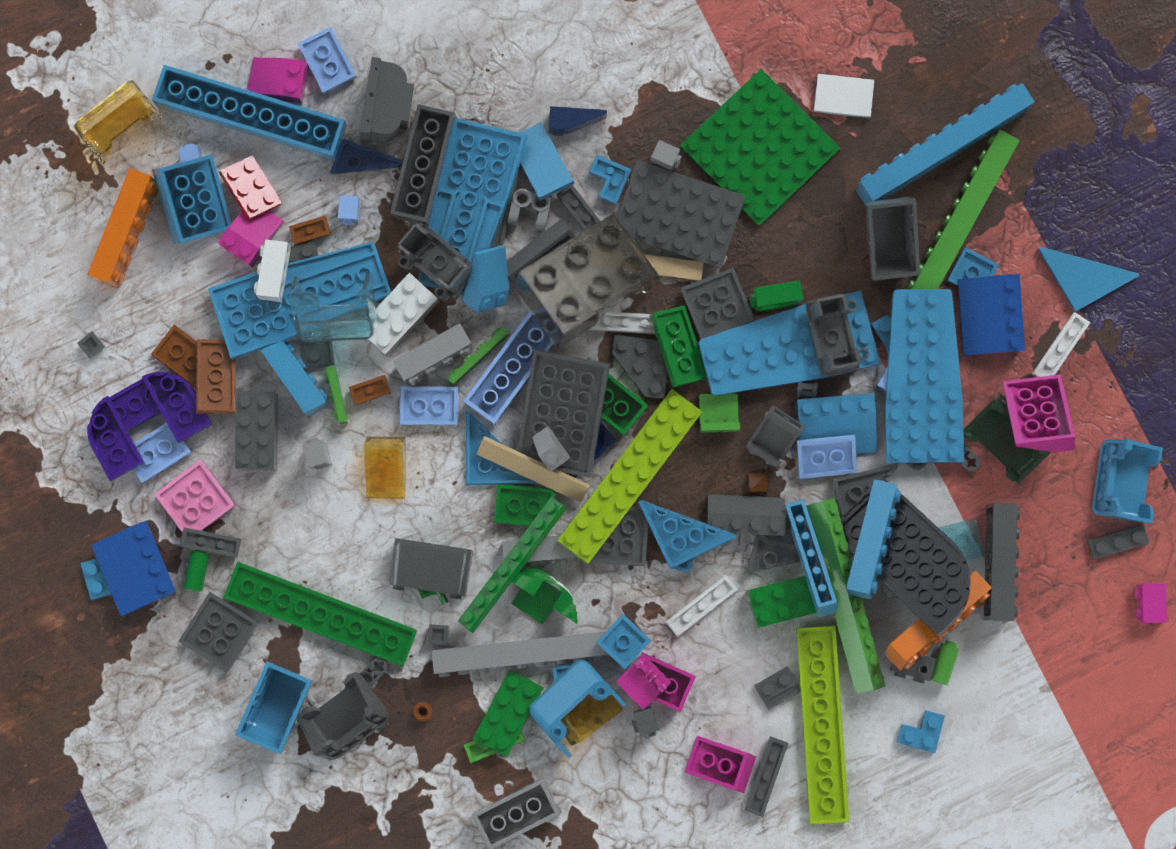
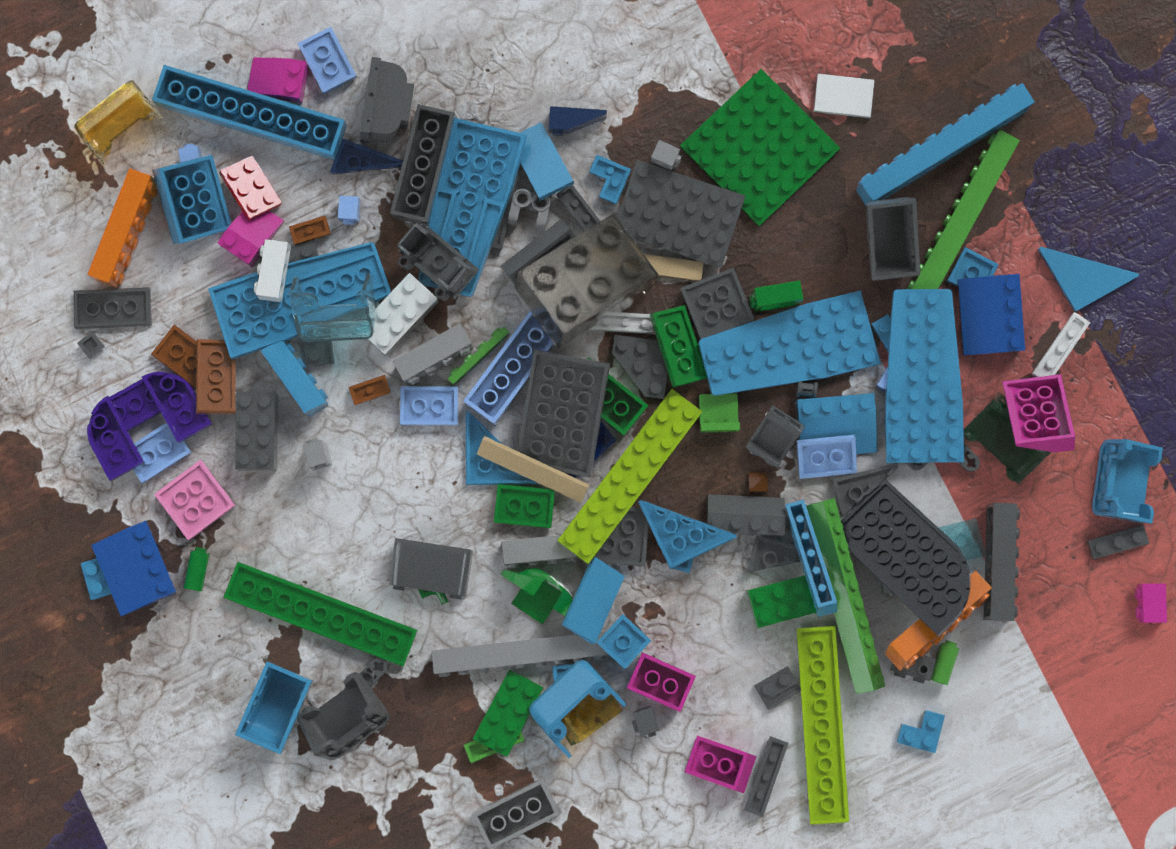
dark grey plate [178,592,260,672] -> none
dark grey plate [179,527,241,558] -> none
bright green plate [324,365,349,425] -> none
clear yellow slope [364,436,406,499] -> none
dark orange plate [413,702,433,722] -> none
dark grey plate [428,624,449,645] -> none
green plate [458,497,567,633] -> none
dark azure slope [462,245,509,313] -> none
light grey slope [532,426,570,472] -> none
dark pink hinge [616,654,671,710] -> none
white tile [665,575,738,637] -> none
dark grey container [806,294,869,377] -> none
dark azure brick [846,480,901,599] -> none
none -> dark grey tile [74,287,152,329]
none -> dark azure tile [562,557,625,644]

